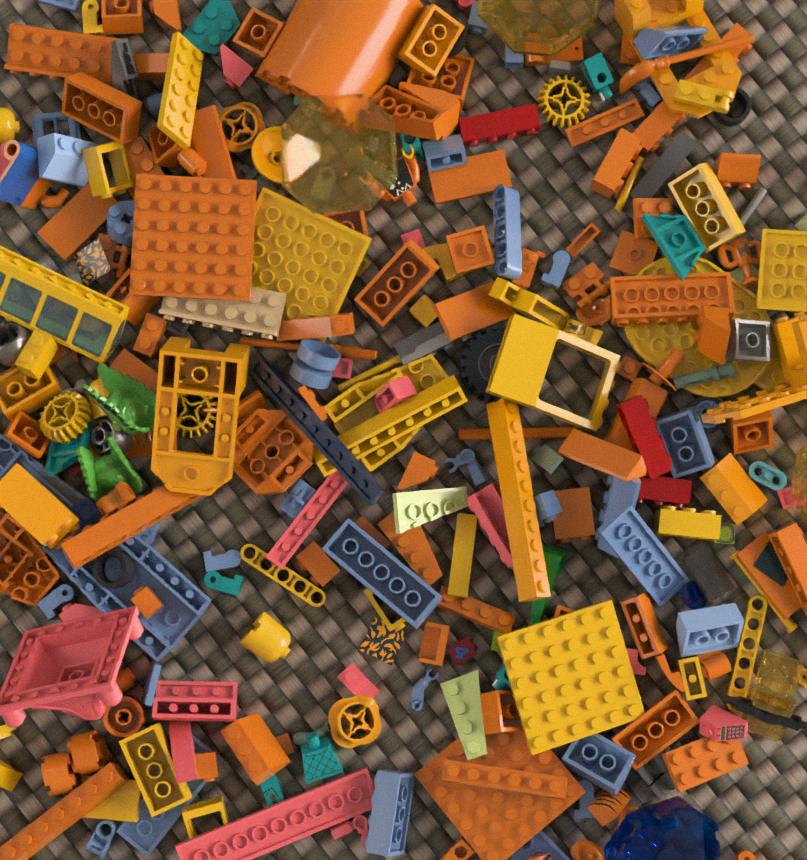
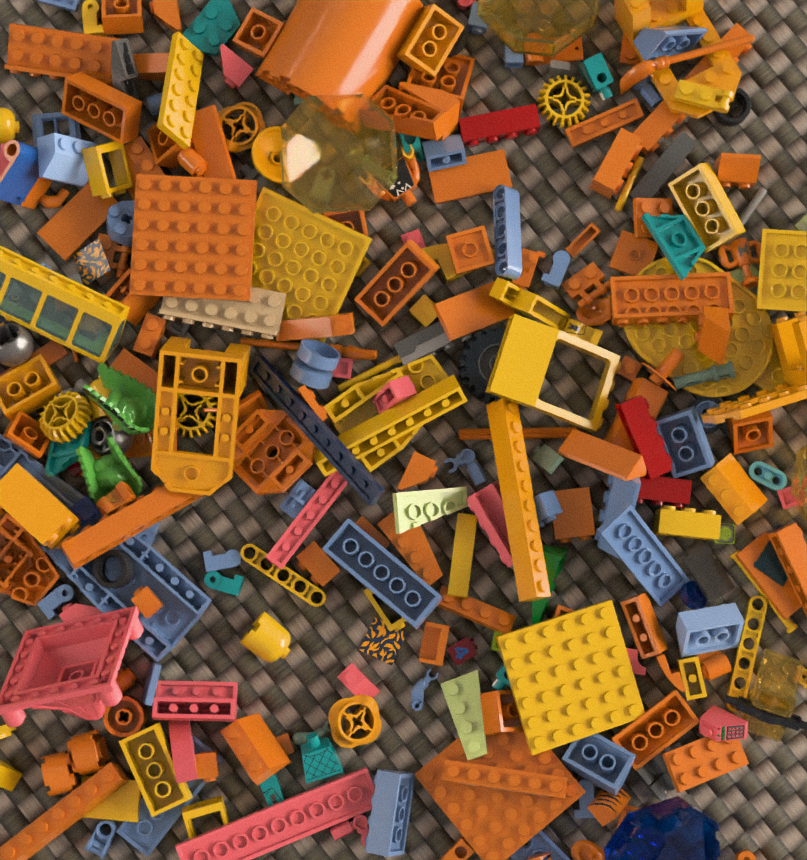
yellow brick [14,330,59,380] -> none
light grey slope [725,319,772,362] -> none

